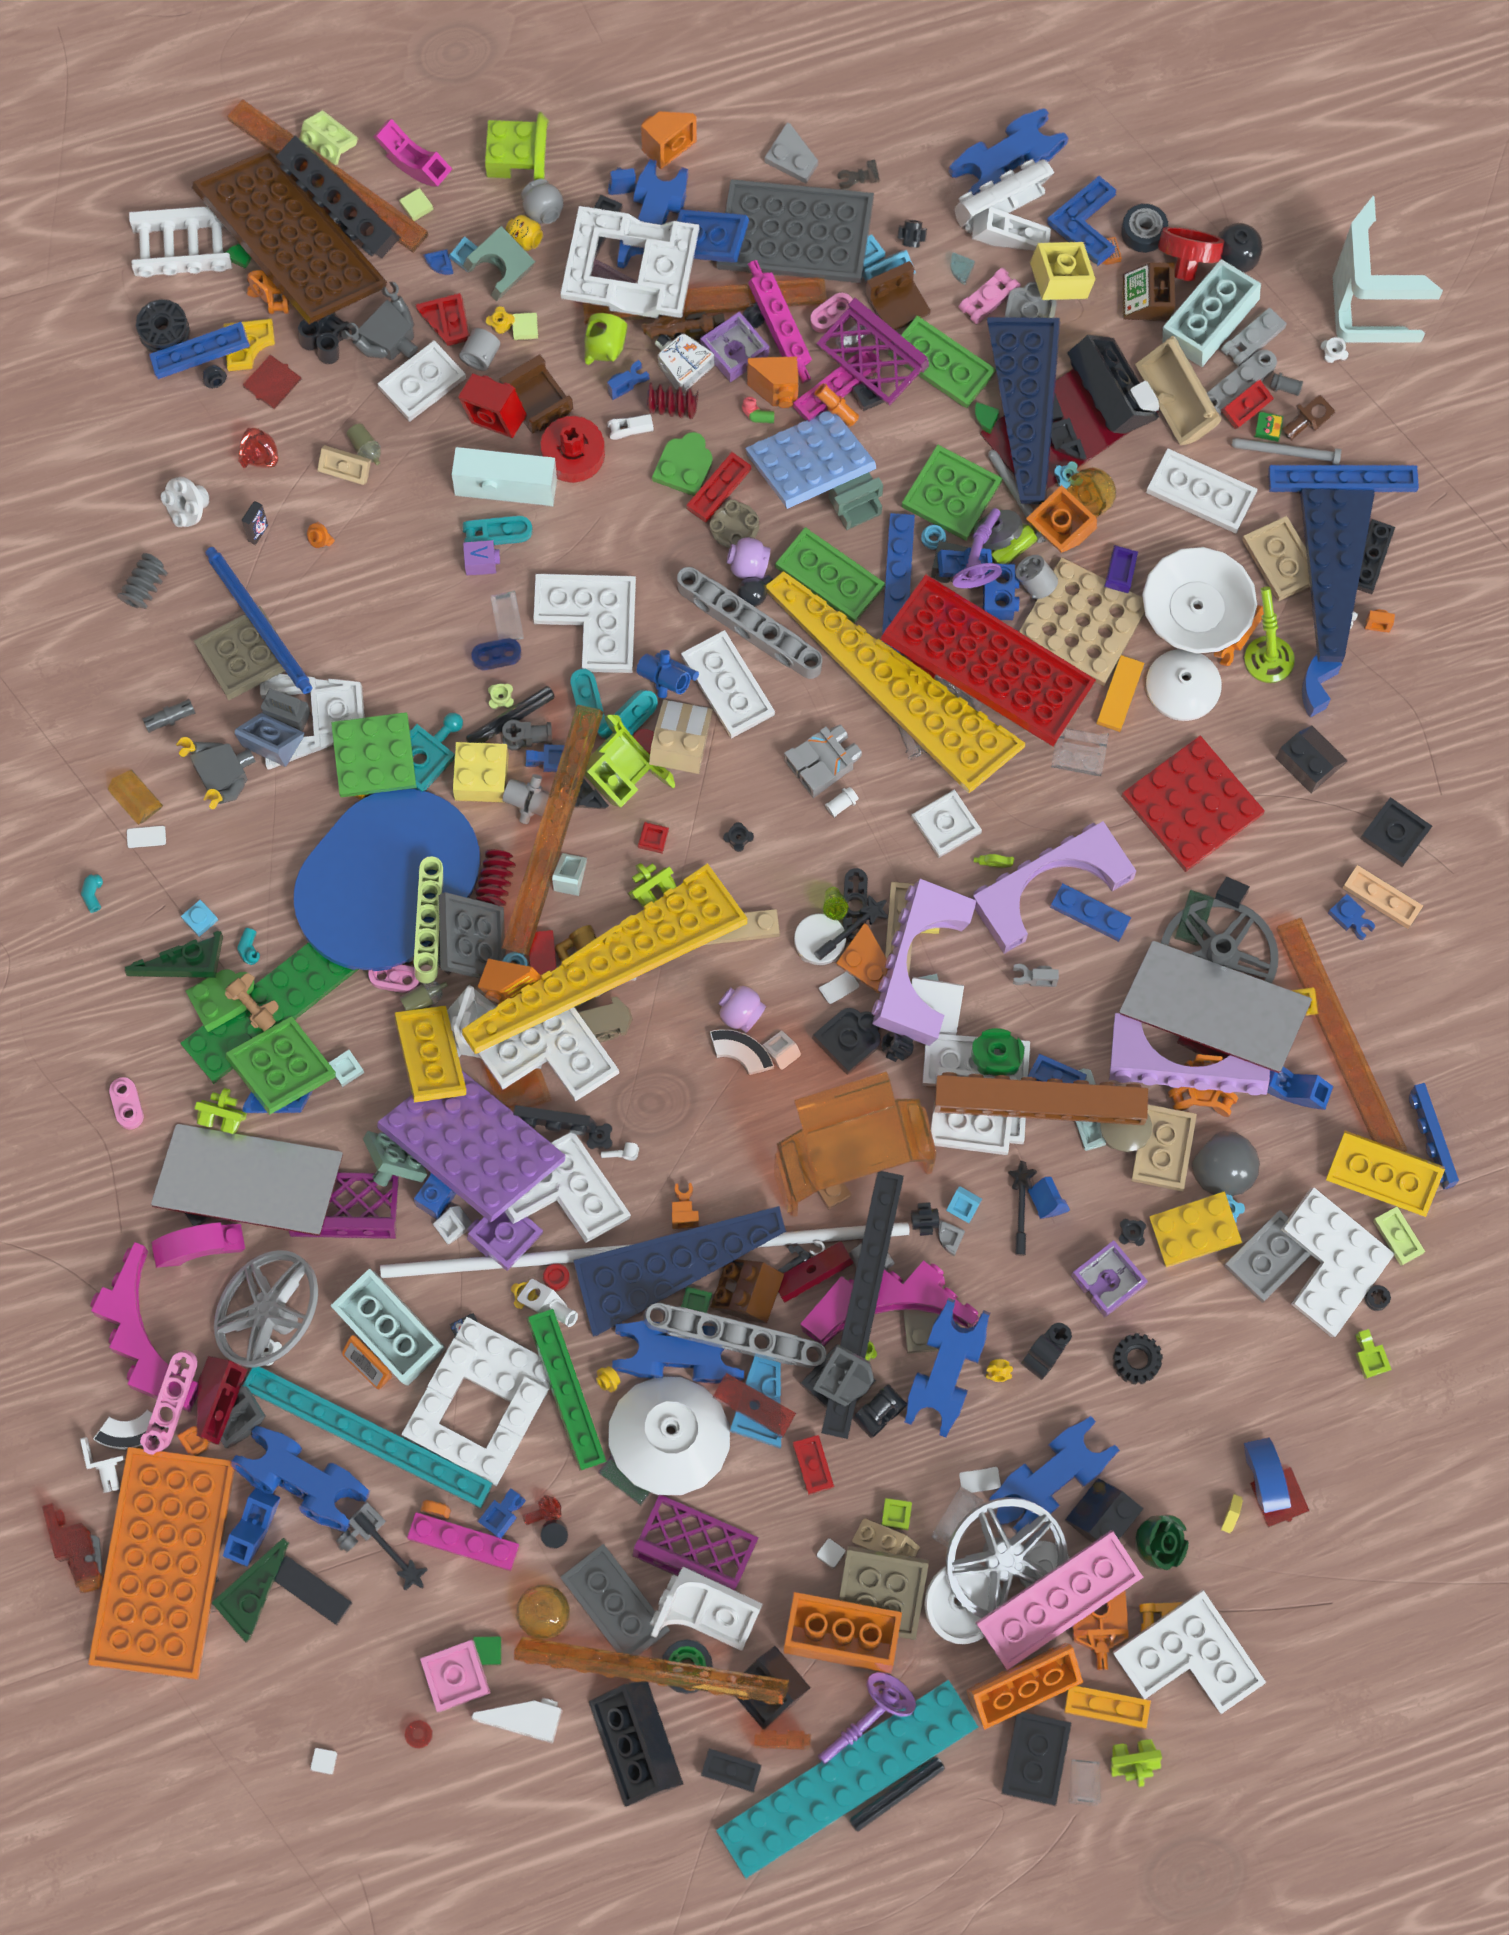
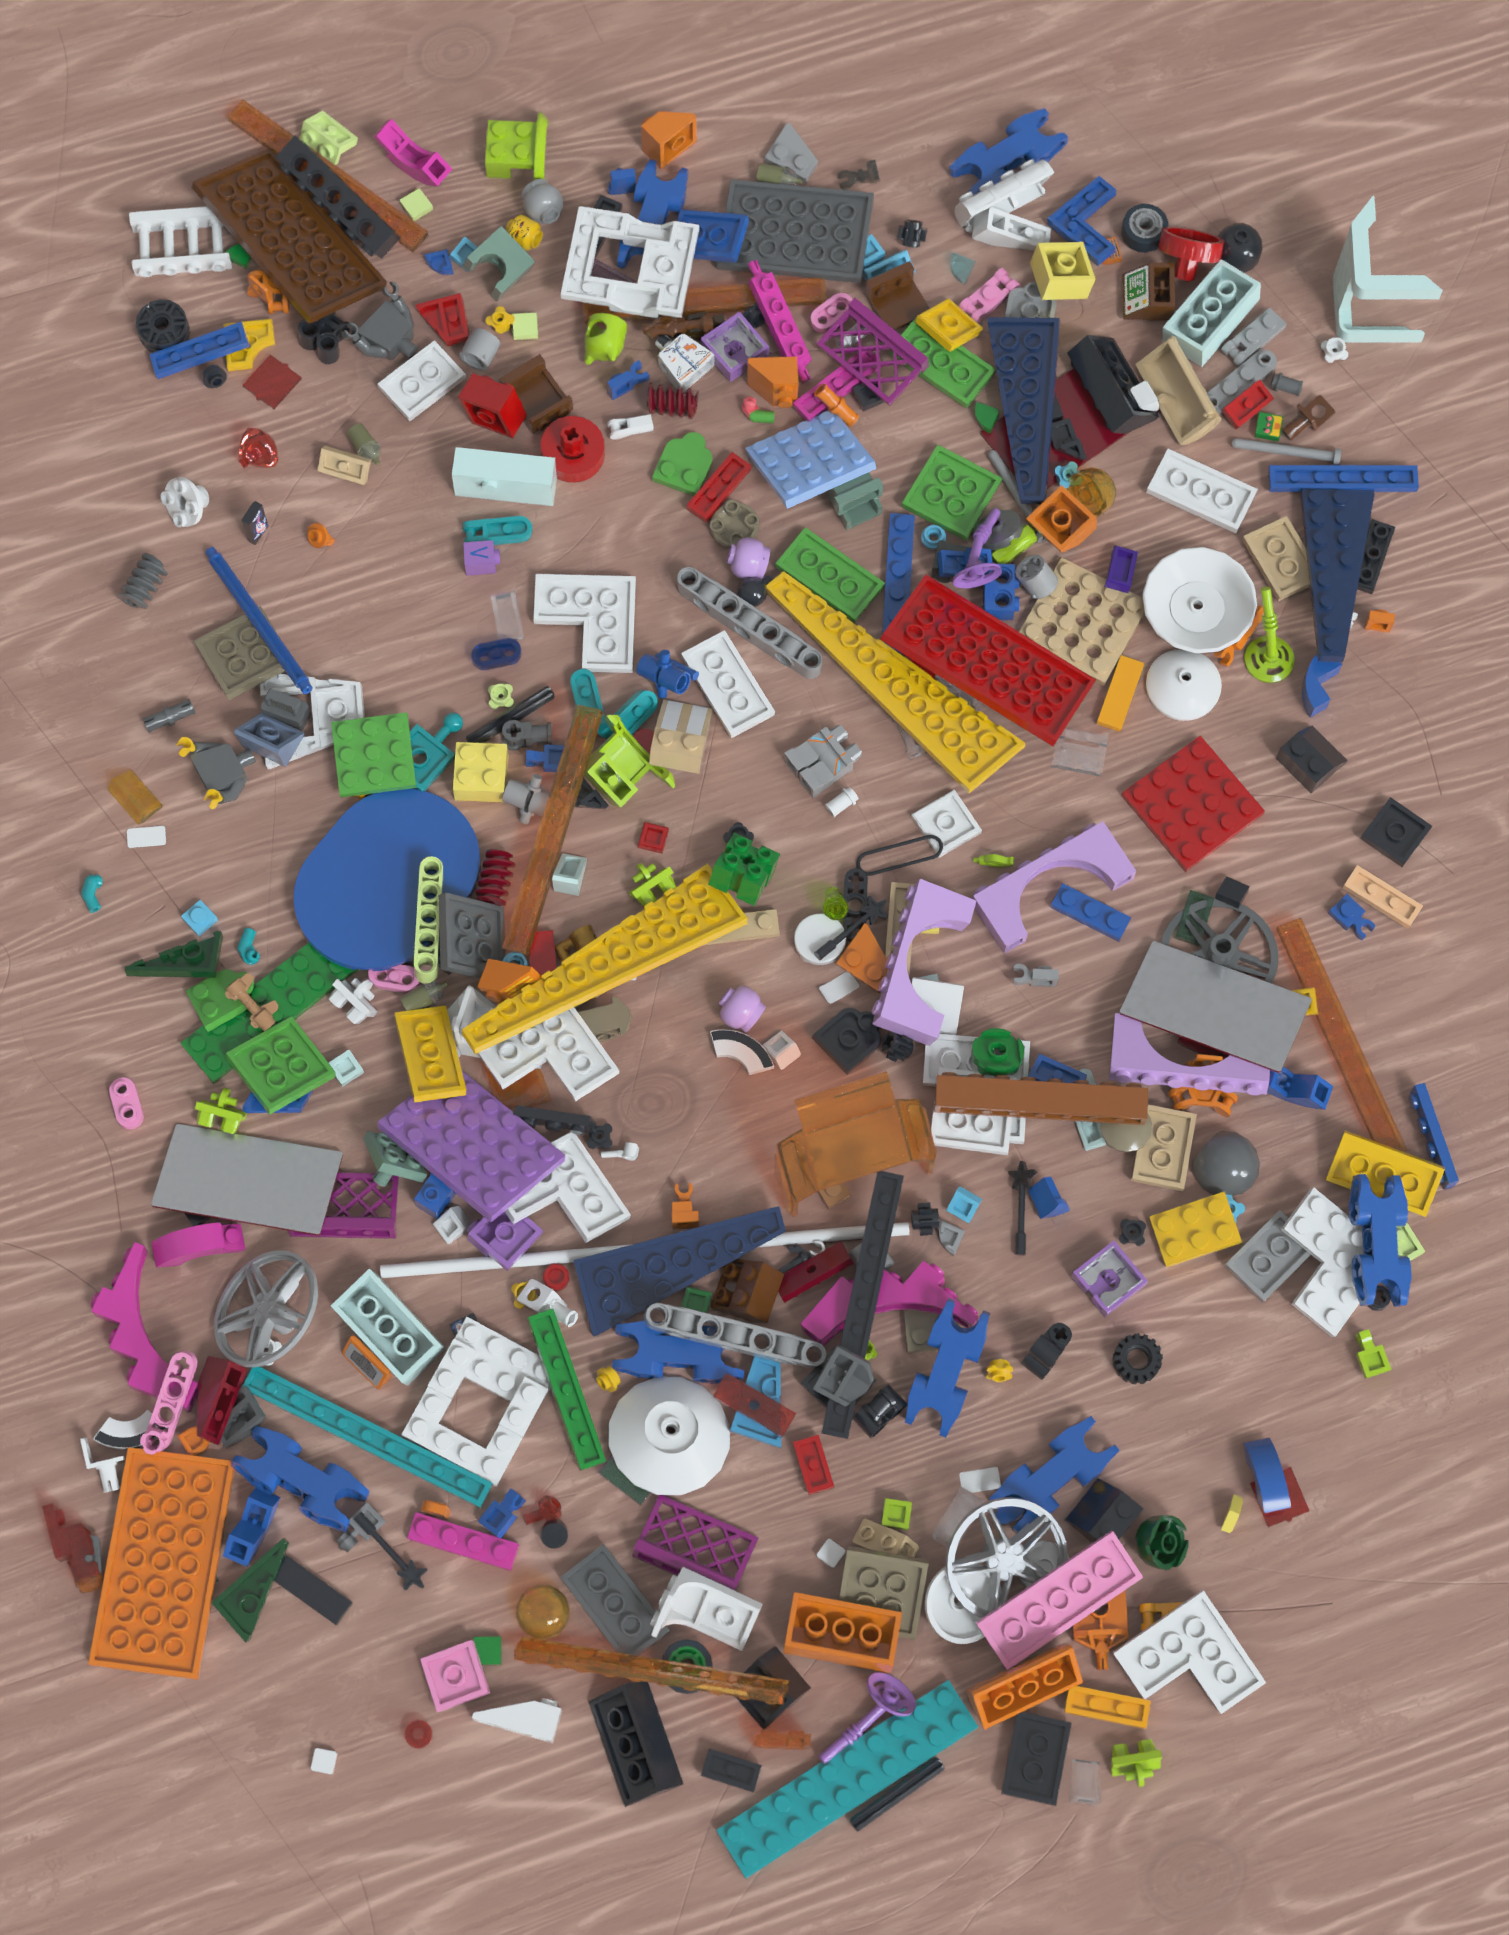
none -> white hips [329,978,378,1024]
none -> green brick [708,833,780,906]
none -> olive piece [757,163,803,185]
none -> black piece [856,835,943,876]
none -> yellow tile [915,298,983,352]
none -> blue piece [1348,1174,1412,1307]

